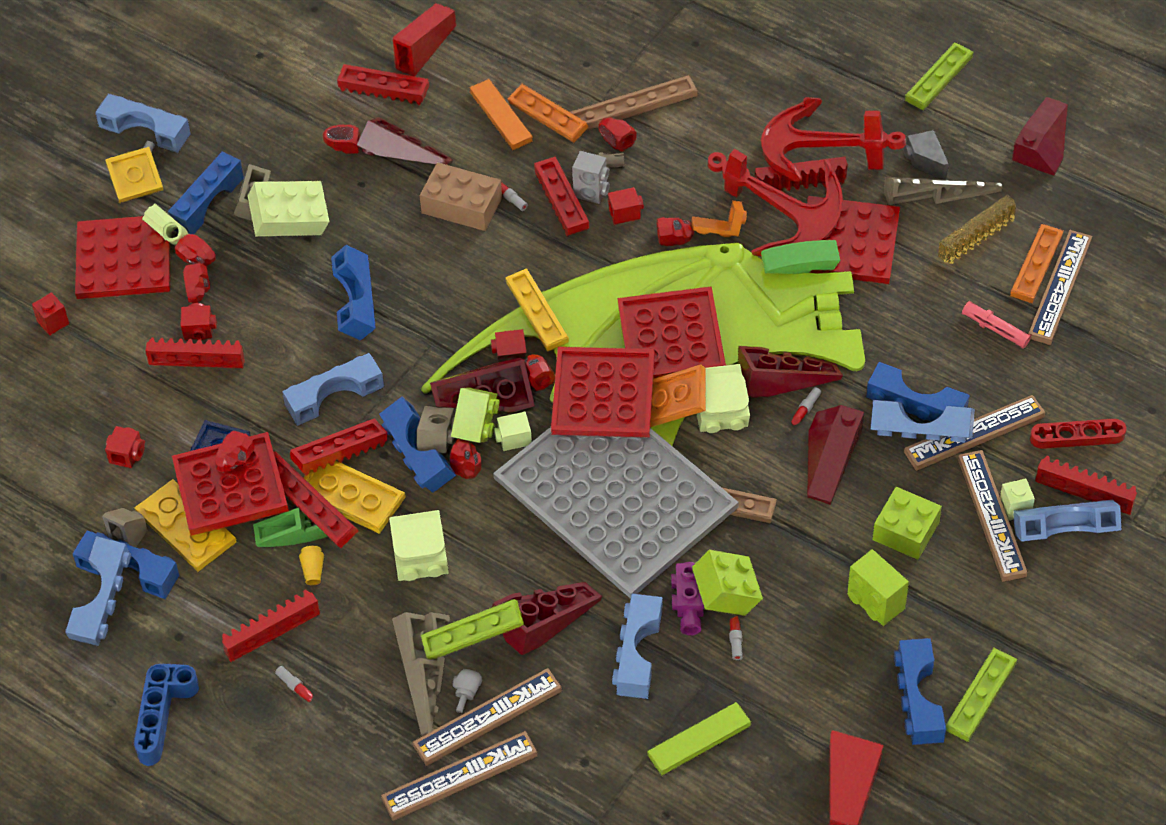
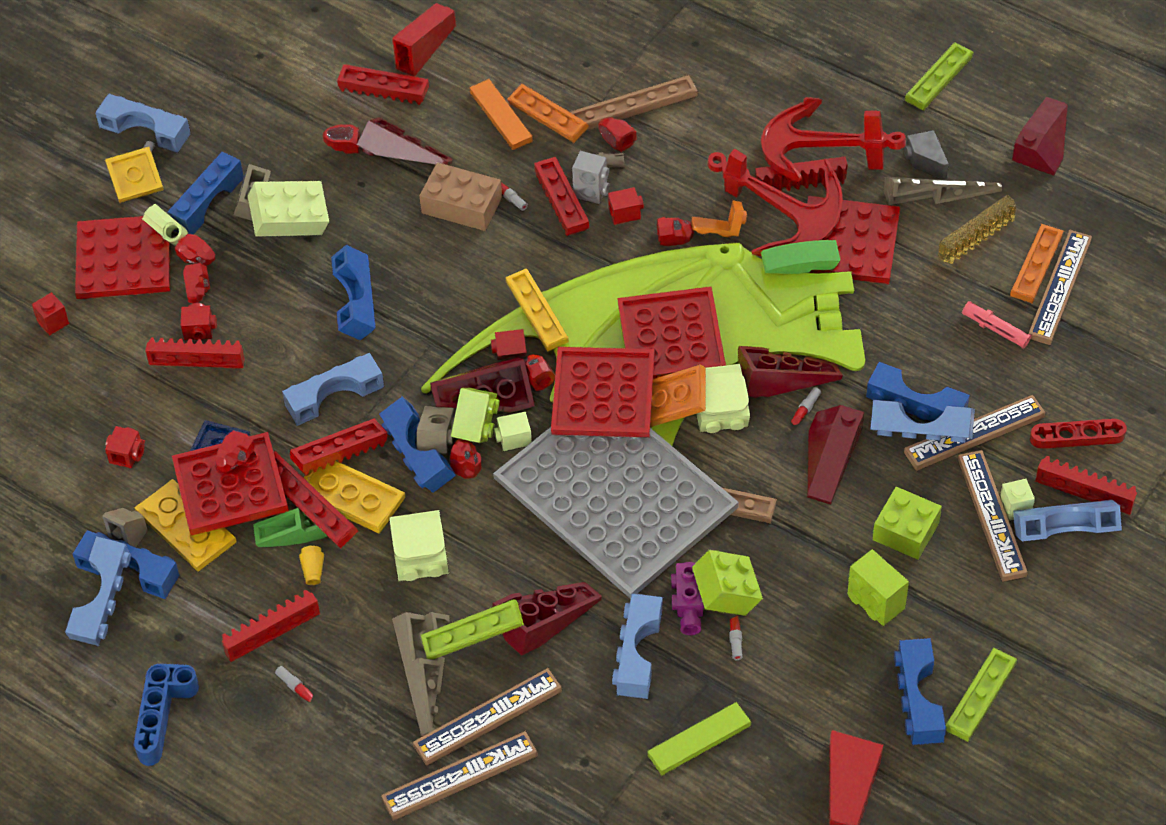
light grey piece [452,669,482,713] -> none

